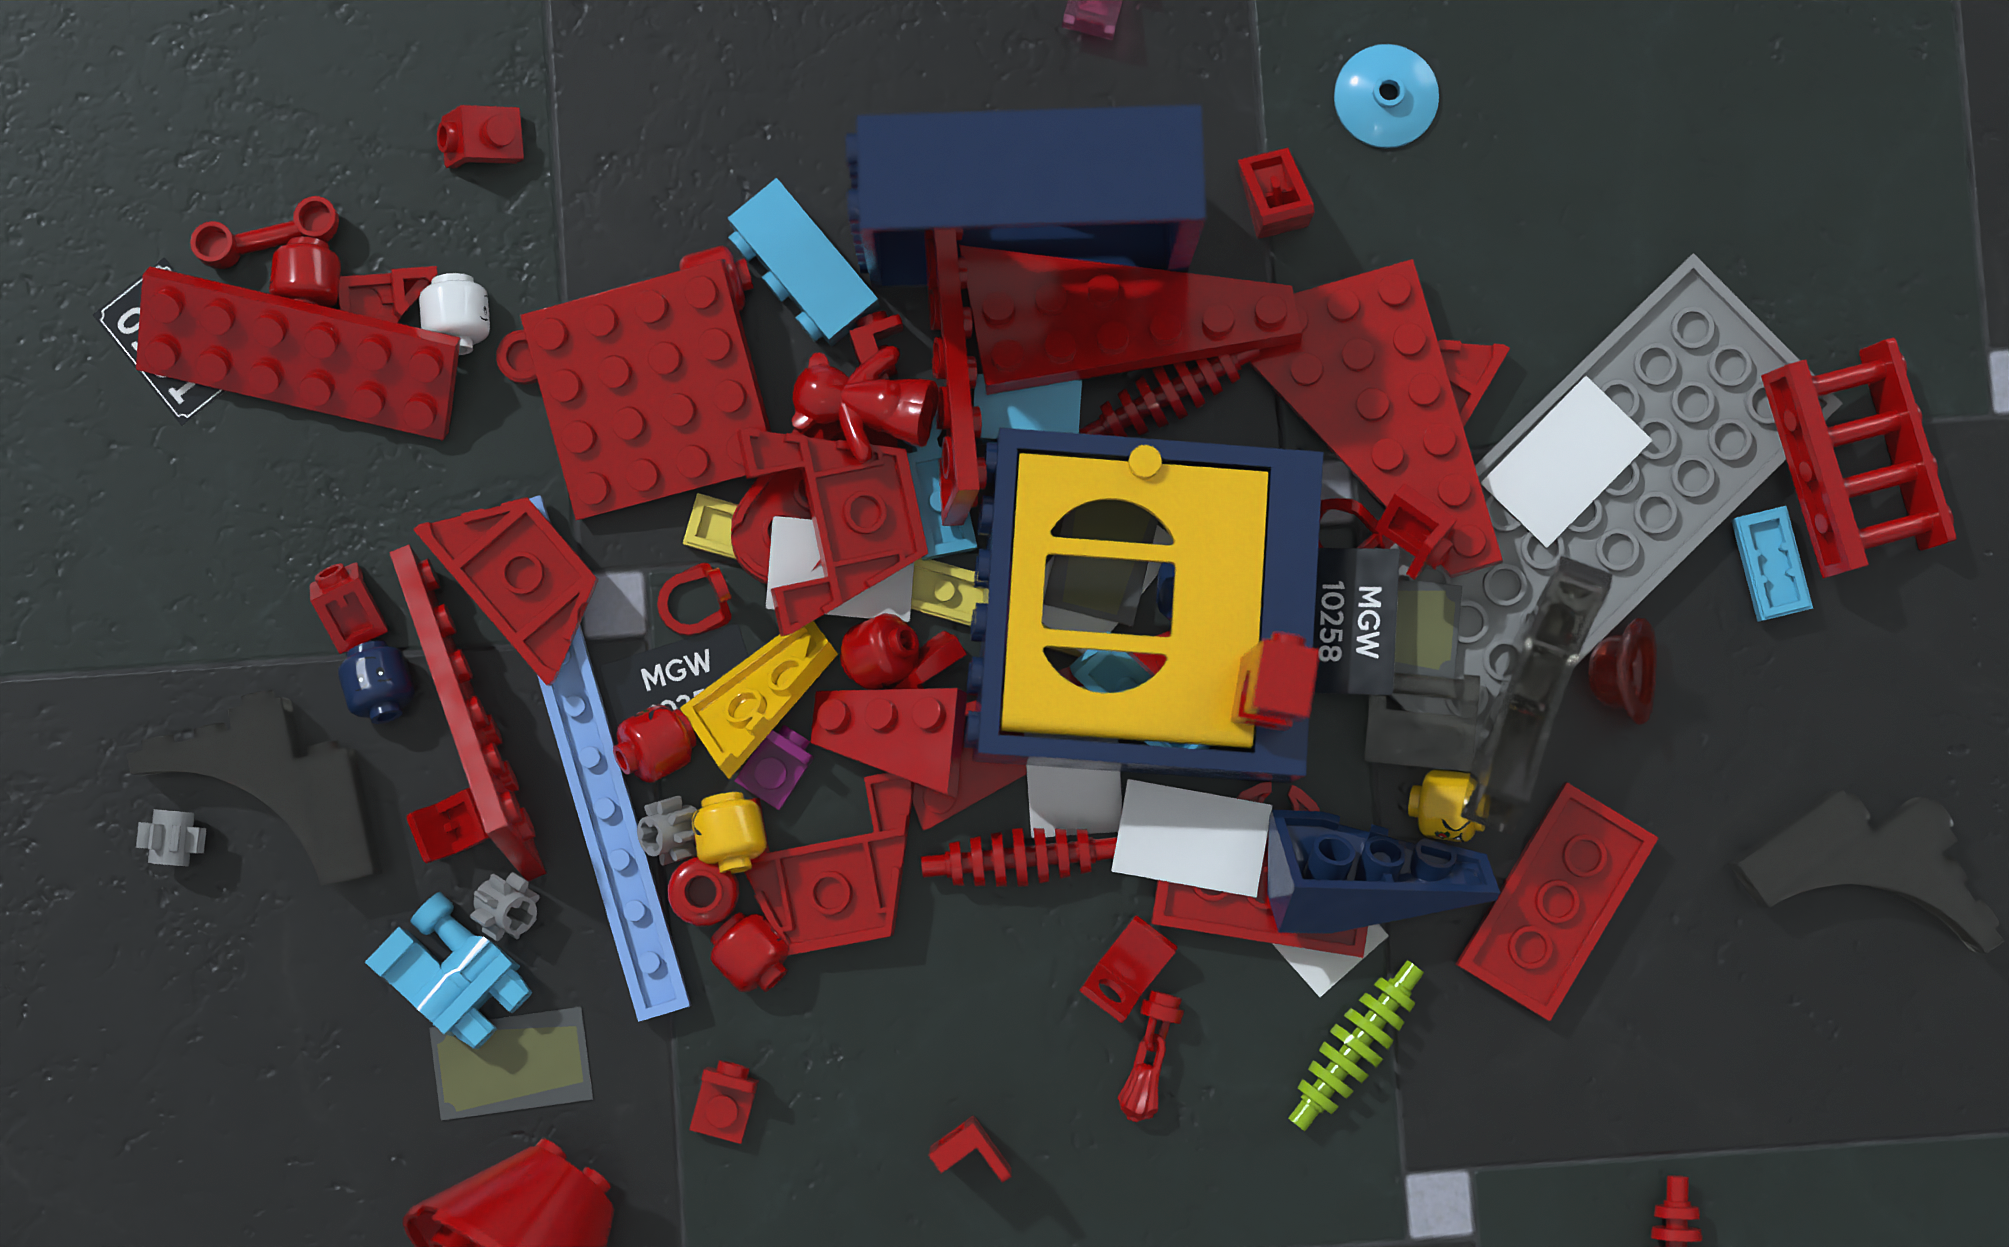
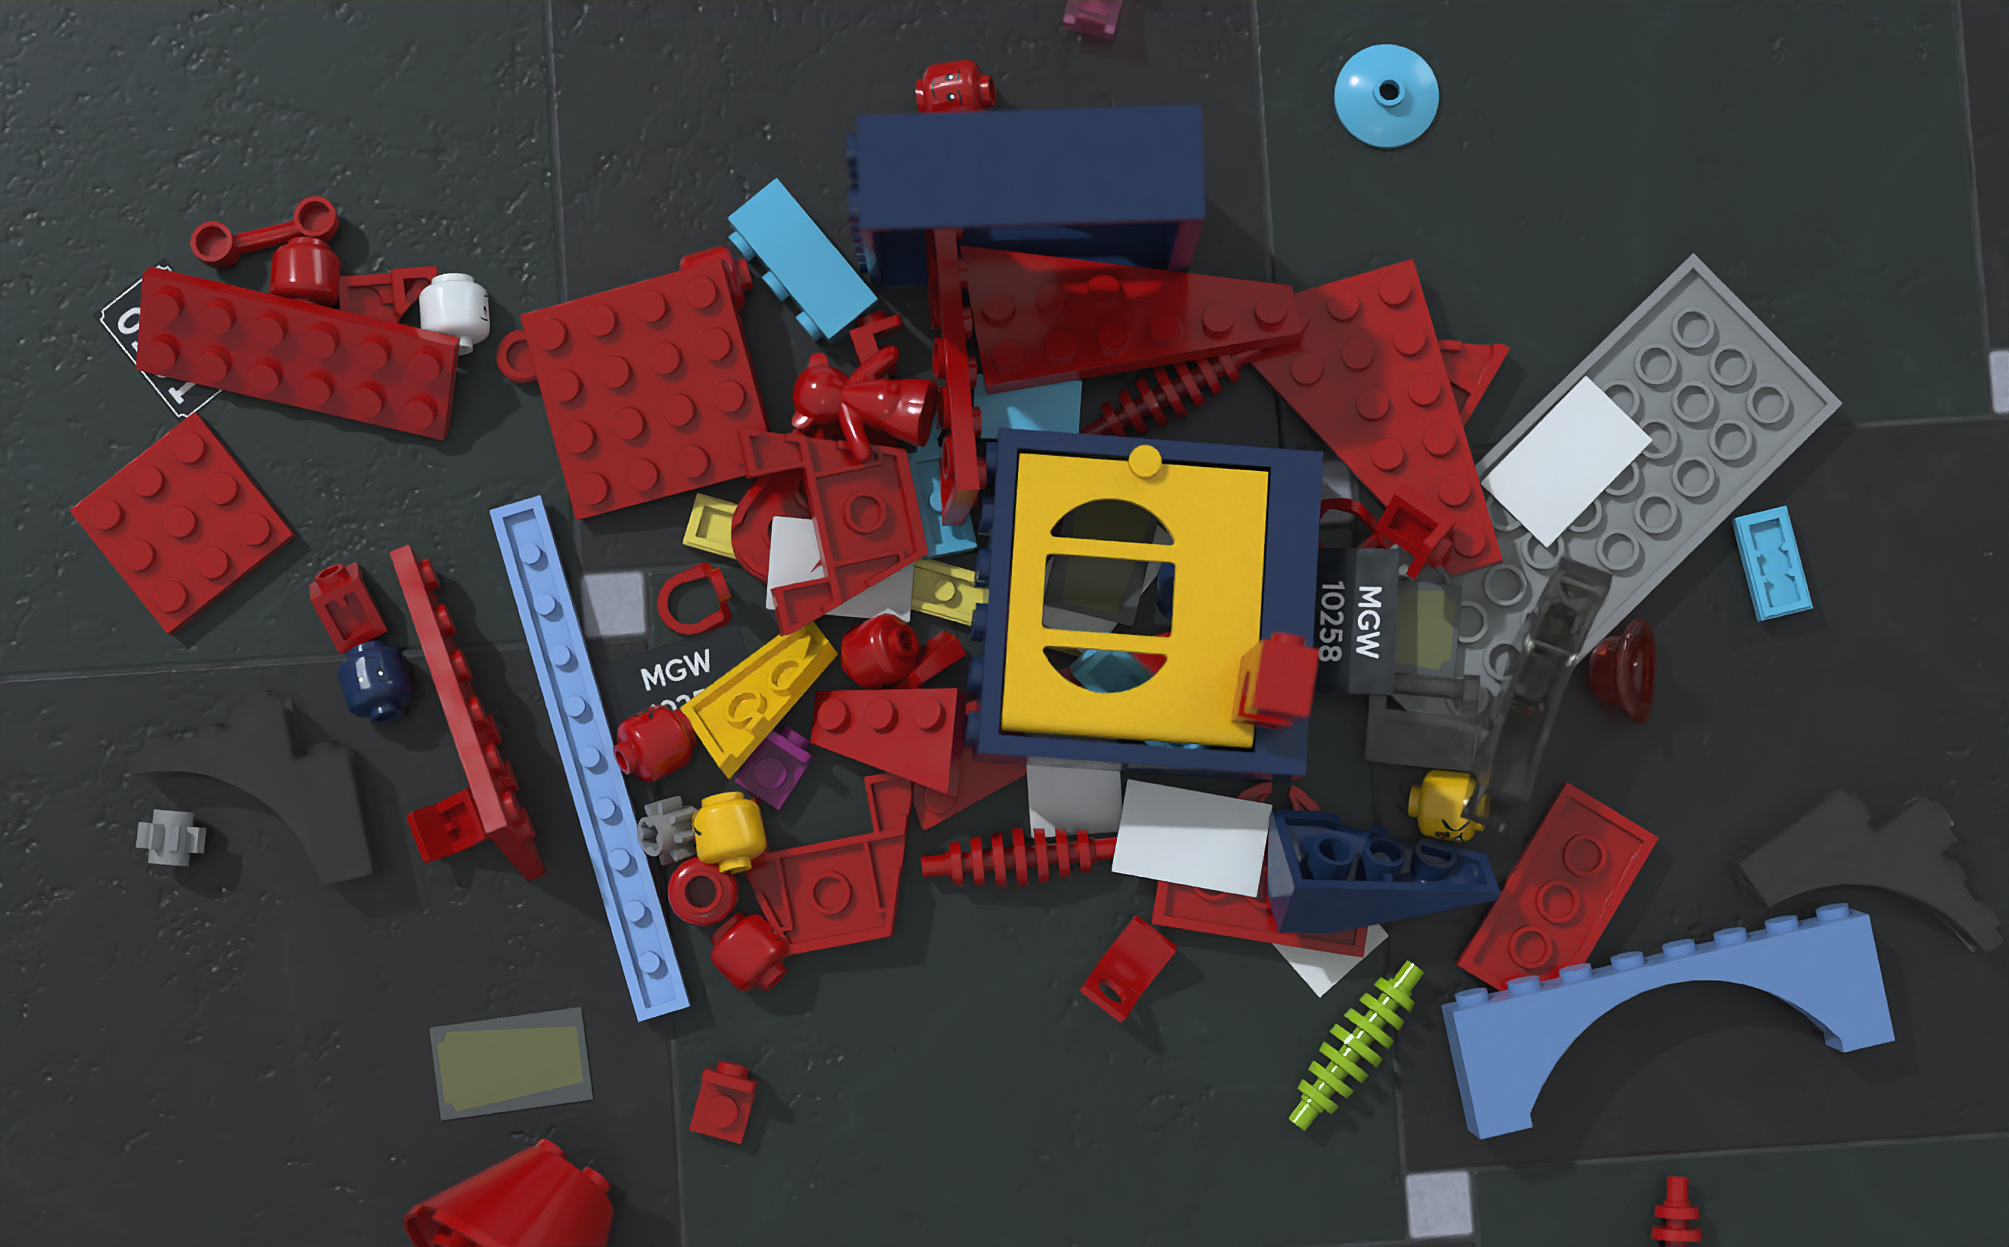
medium azure hips [365,891,532,1049] -> none
red wing [413,497,599,687] -> none
red bracket [437,105,524,168] -> none
light grey gear [470,872,540,941] -> none
red panel [929,1115,1012,1183] -> none
red piece [1117,990,1185,1123] -> none
red slope [1238,148,1315,239] -> none
red fence [1761,338,1956,579] -> none
none -> red plate [70,412,297,635]
none -> red head [916,59,996,114]
none -> medium blue arch [1441,903,1895,1140]

